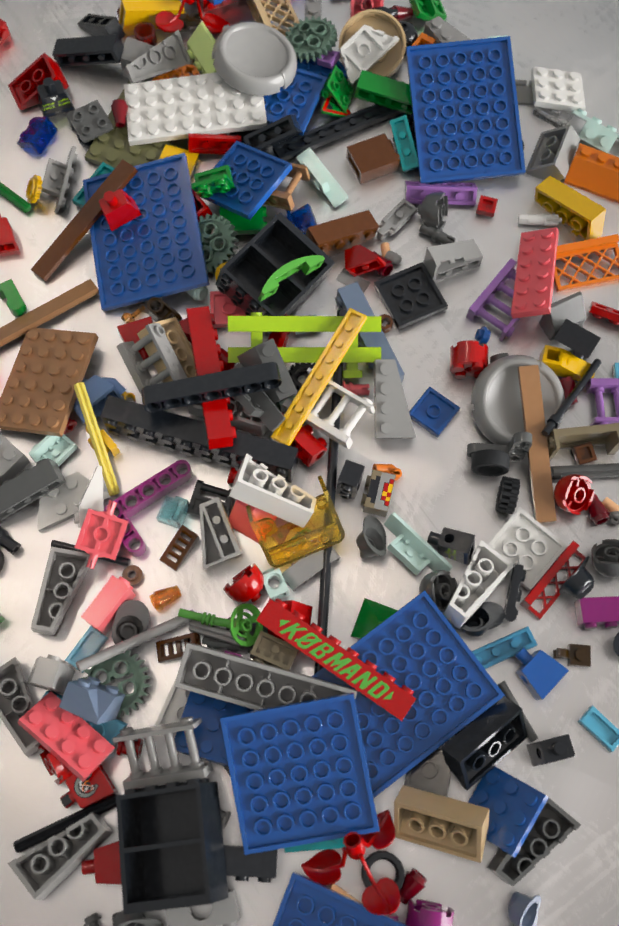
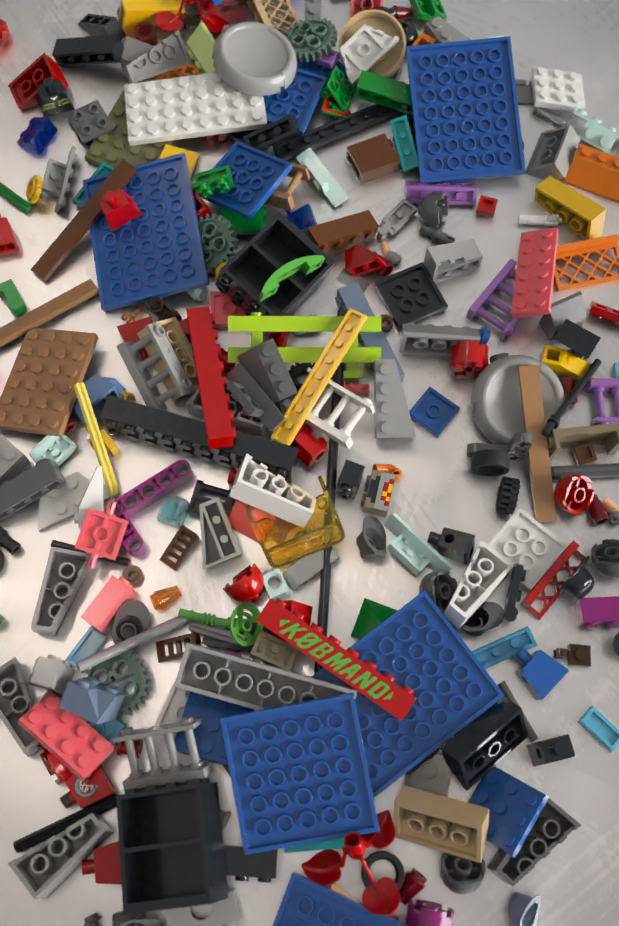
dark red cone [111,99,128,128] -> none
black beam [141,362,282,412] -> none
red plate [188,133,241,154] -> none
none -> light grey slope [400,323,480,355]
none -> dark grey cylinder [439,853,486,895]

